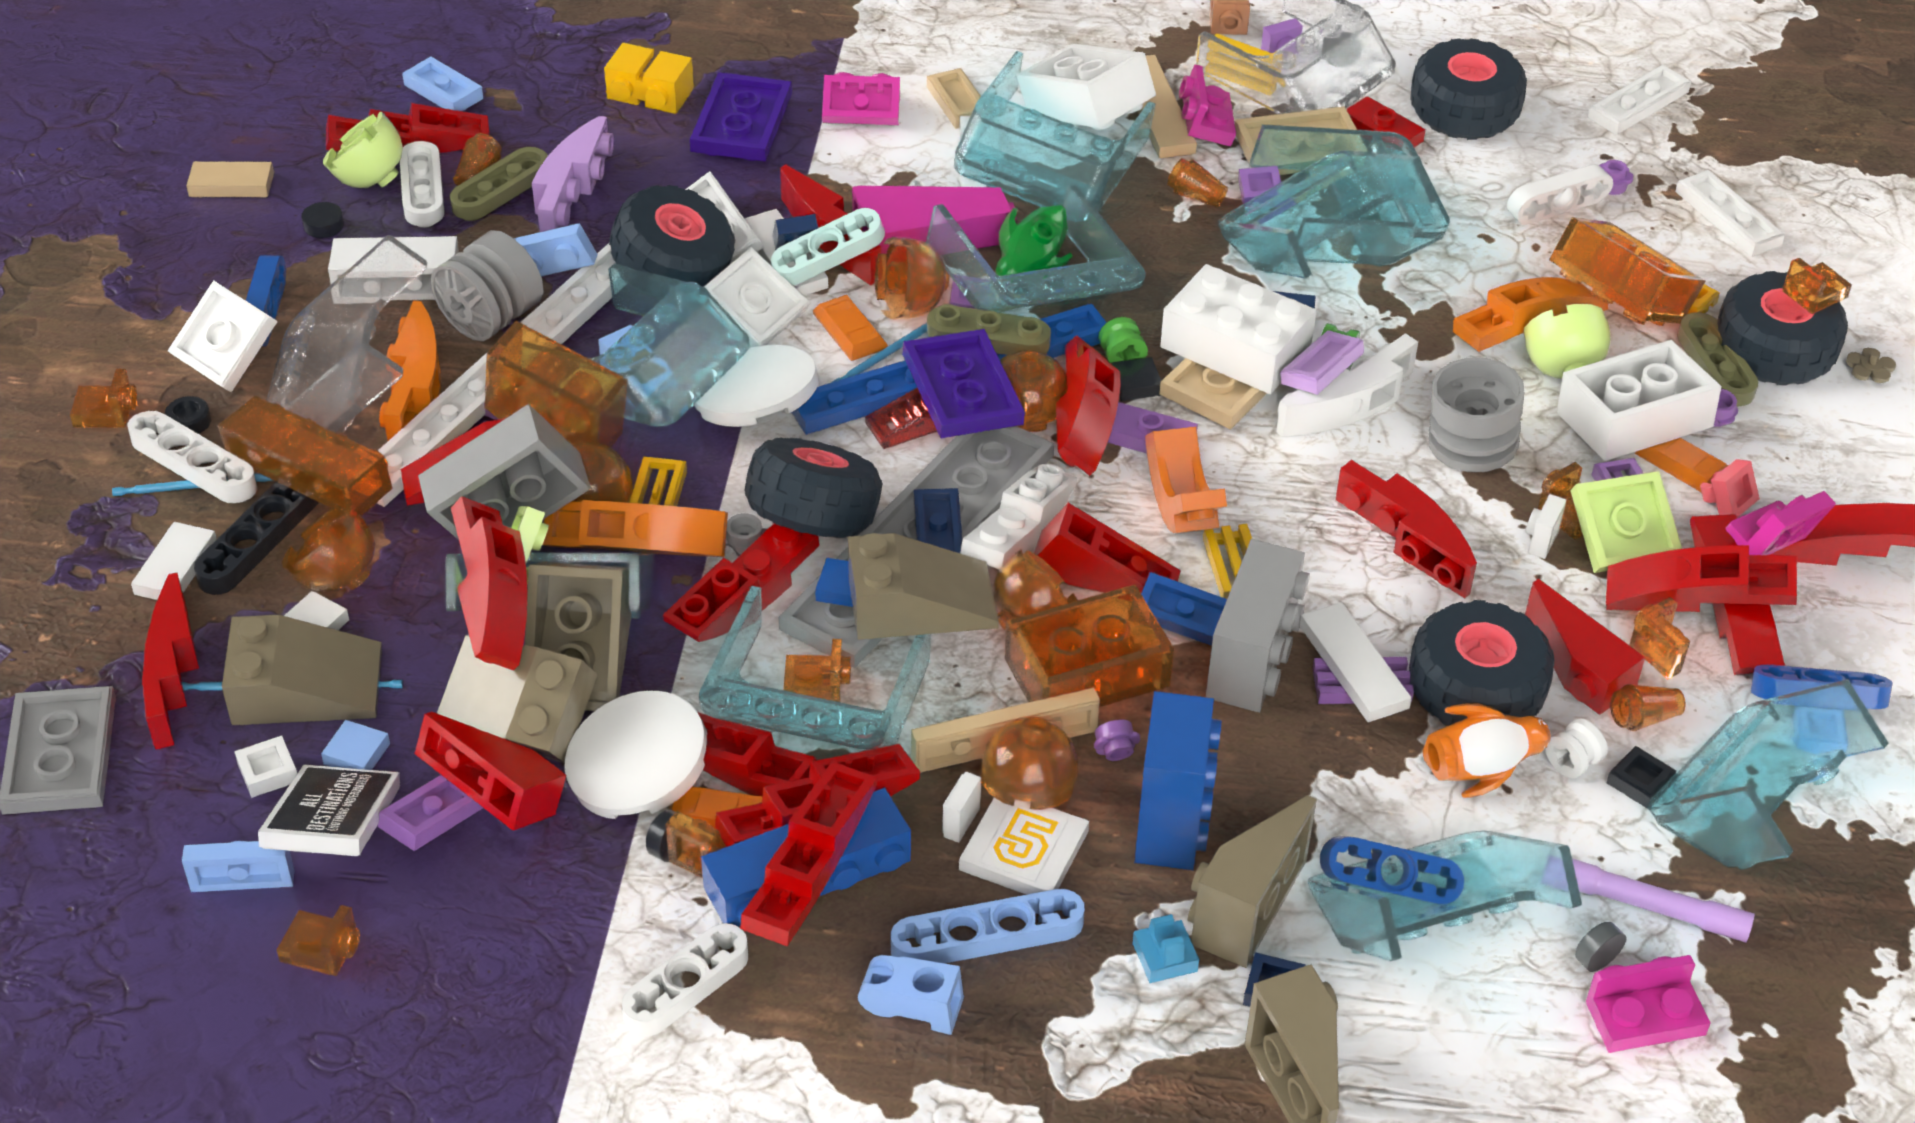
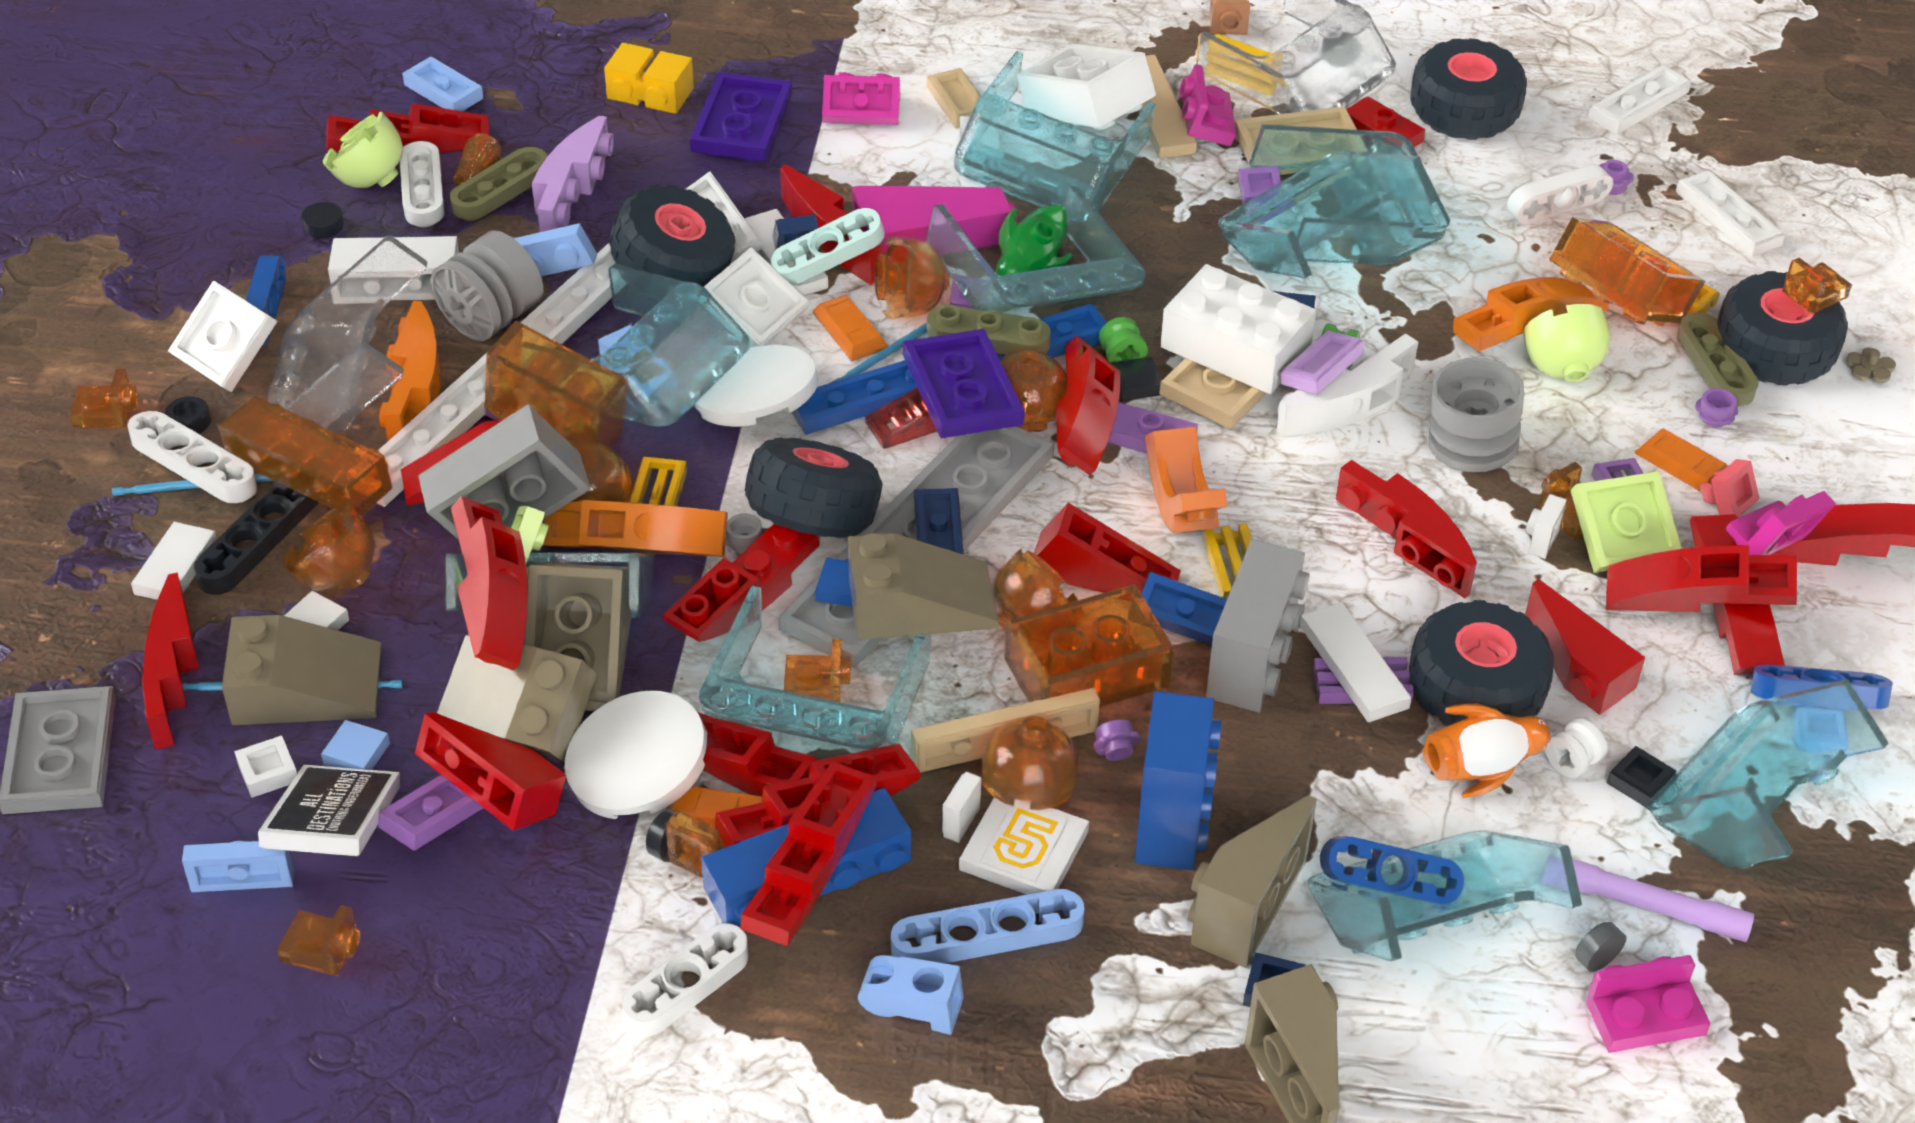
tan tile [186,162,274,197] -> none
white slope [960,464,1077,570] -> none
dark azure tile [1133,914,1199,984] -> none
clear orange cone [1167,158,1228,208] -> none
medium lavender plate [1261,18,1303,61] -> none
white brick [1557,340,1722,461] -> none
clear orange cone [1610,684,1686,731] -> none
clear orange bracket [1629,597,1691,680] -> none

